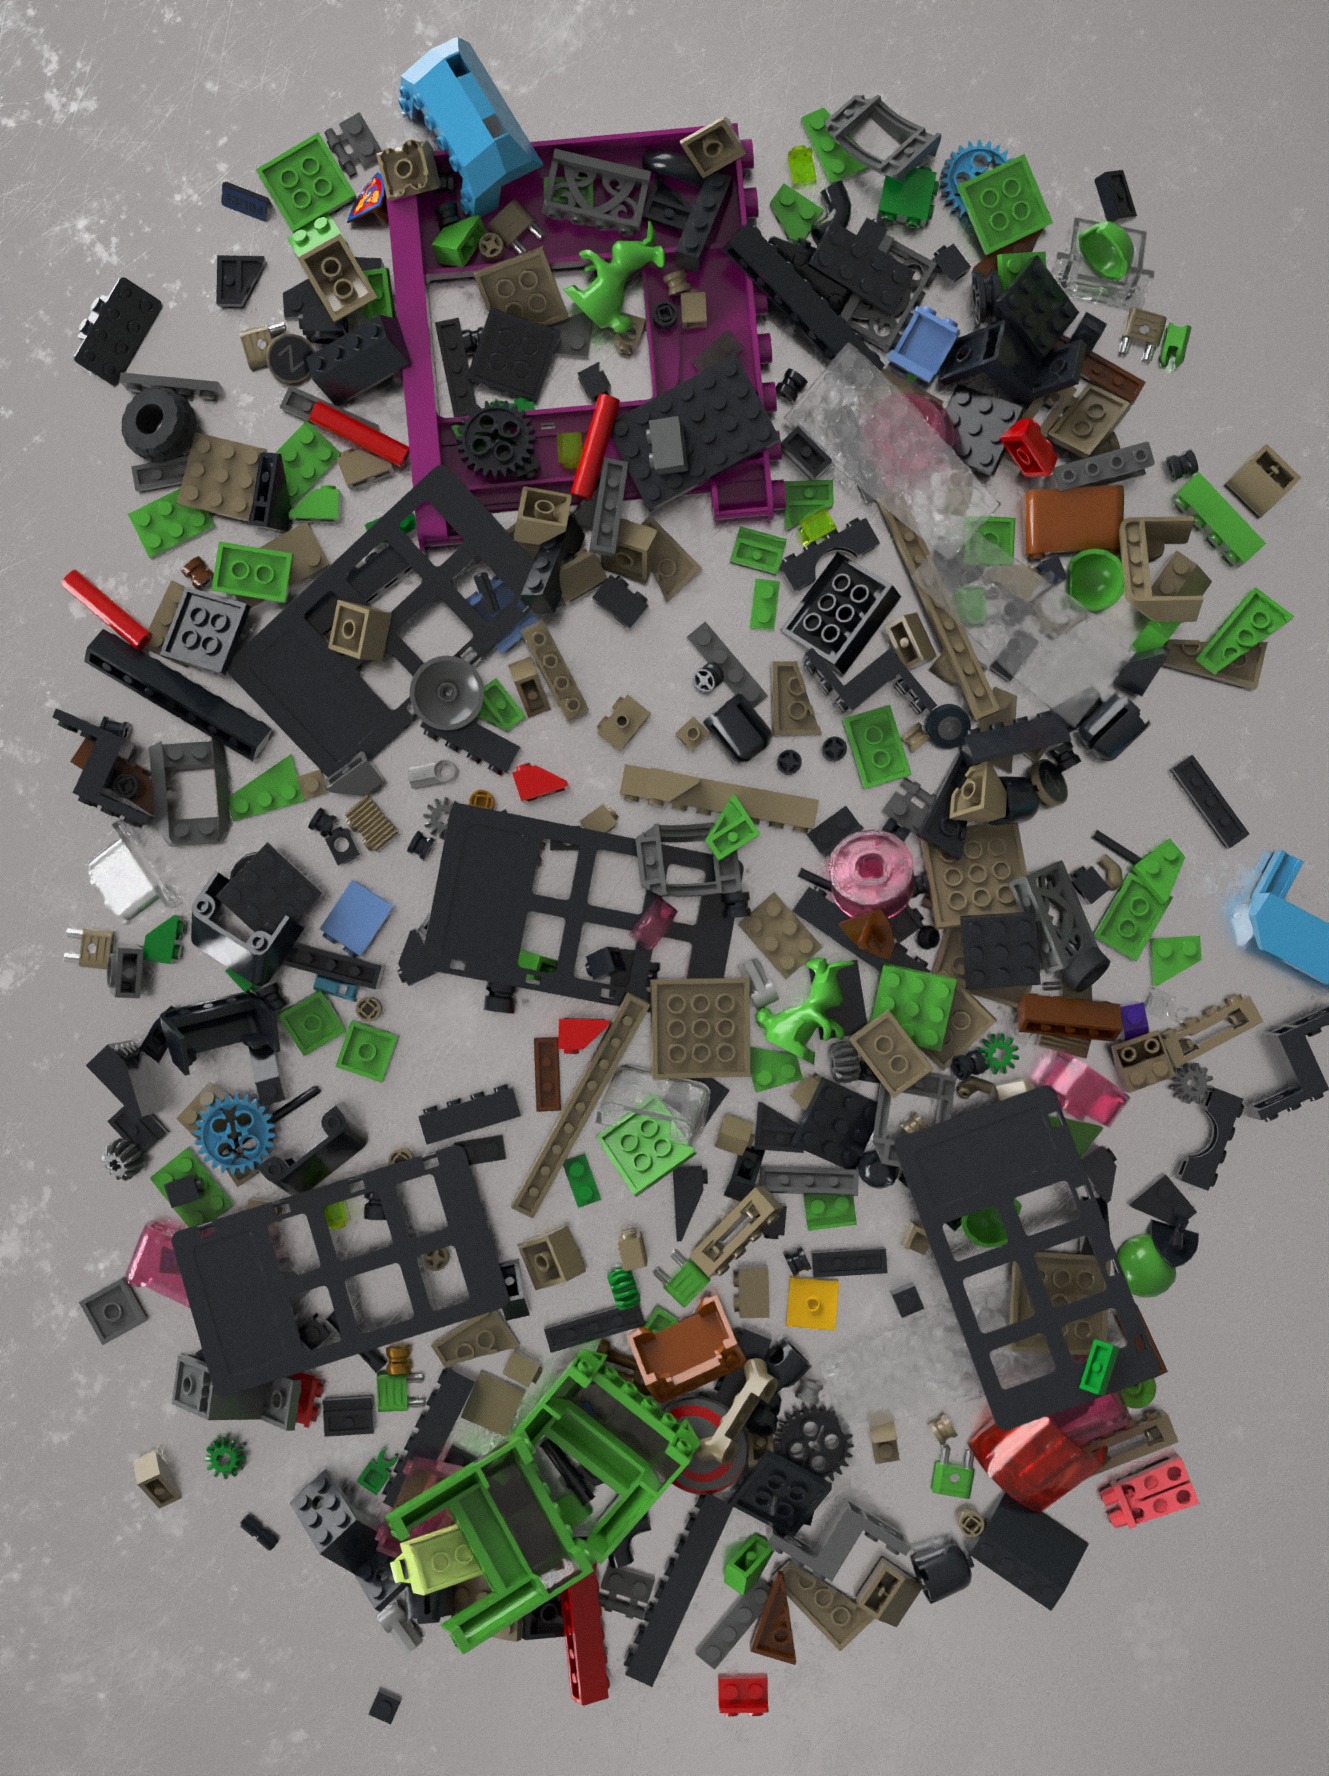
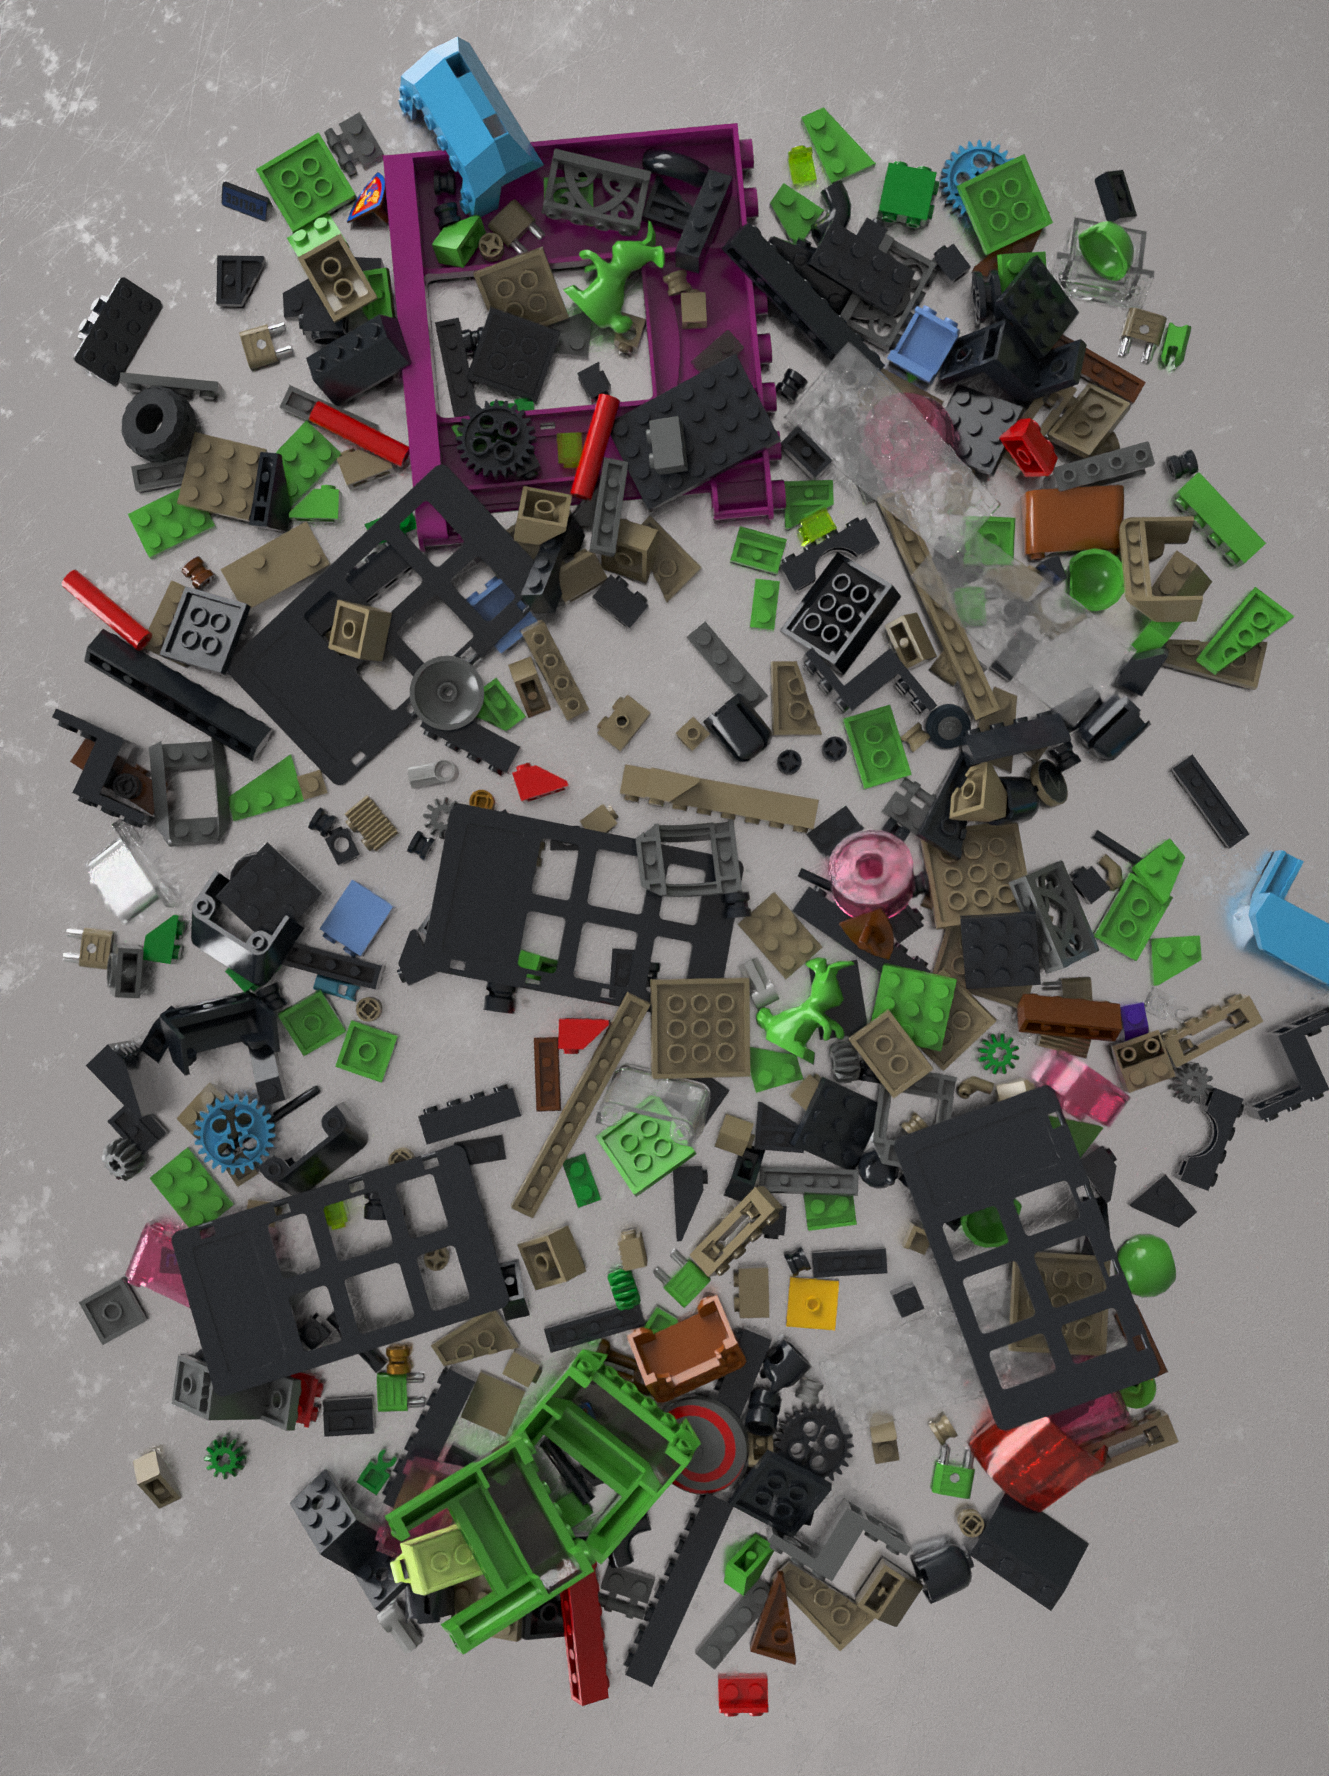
black bush [100,716,130,739] -> none
black brick [164,1173,206,1208] -> none
bright green plate [211,541,294,603] -> none
black piece [239,1515,278,1551] -> none
black tile [266,333,315,383] -> none
dark grey slope [324,752,384,796] -> none
black plate [368,1689,402,1724] -> none
dark tan slope [376,139,442,201] -> none
black piece [474,572,500,615] -> none
black slope [585,947,627,980] -> none
clear pink slope [629,896,678,950] -> none
black wheel [653,301,677,331] -> none
dark tan slope [680,116,746,178] -> none
black wheel [693,663,724,692] -> none
dark tan plate [695,1358,778,1466] -> none
bright green wing [705,794,760,862] -> none
dark grey wedge [824,95,942,184] -> none
black plate [918,925,940,950] -> none
black wheel [952,1050,986,1080] -> none
black tyre [1063,946,1111,993] -> none
black brick [1069,312,1107,354] -> none
green plate [1079,1339,1120,1397] -> none
coral hips [1099,1454,1200,1529] -> none
black shield [1150,1217,1199,1268] -> none
dark tan slope [1226,444,1301,518] -> none

